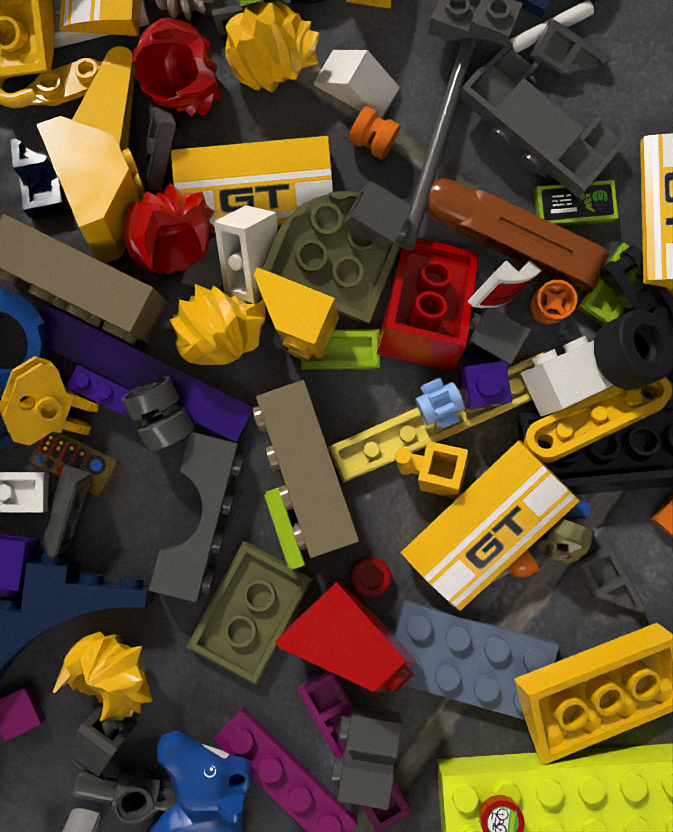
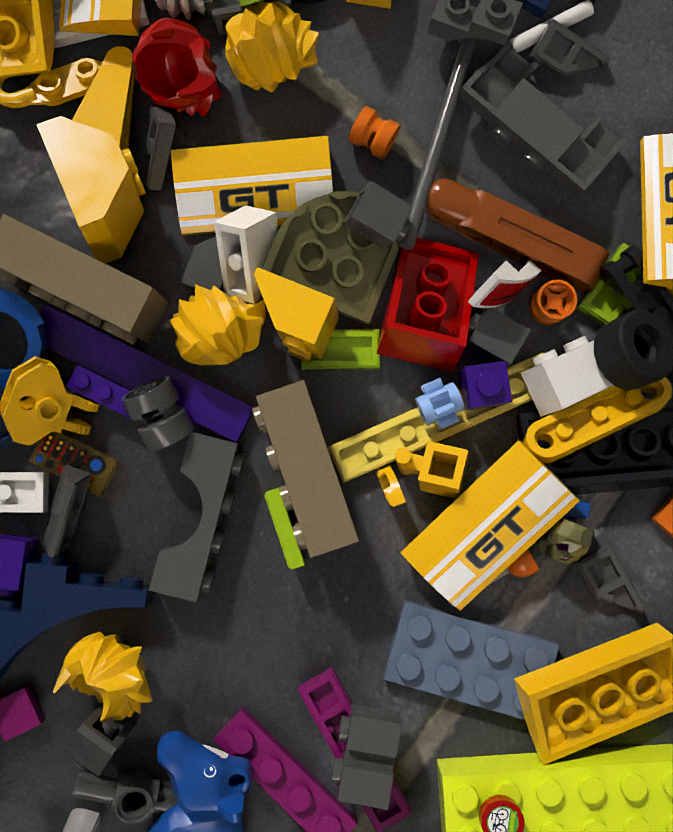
dark blue slope [10,139,67,218] -> none
red hair [123,183,215,275] -> none
olive tile [186,540,313,685] -> none
red slope [274,582,418,693] -> none
white slope [314,50,399,119] -> none
red tile [352,556,392,598] -> none
tile [534,180,618,226] -> none
none -> yellow tile [376,464,406,507]

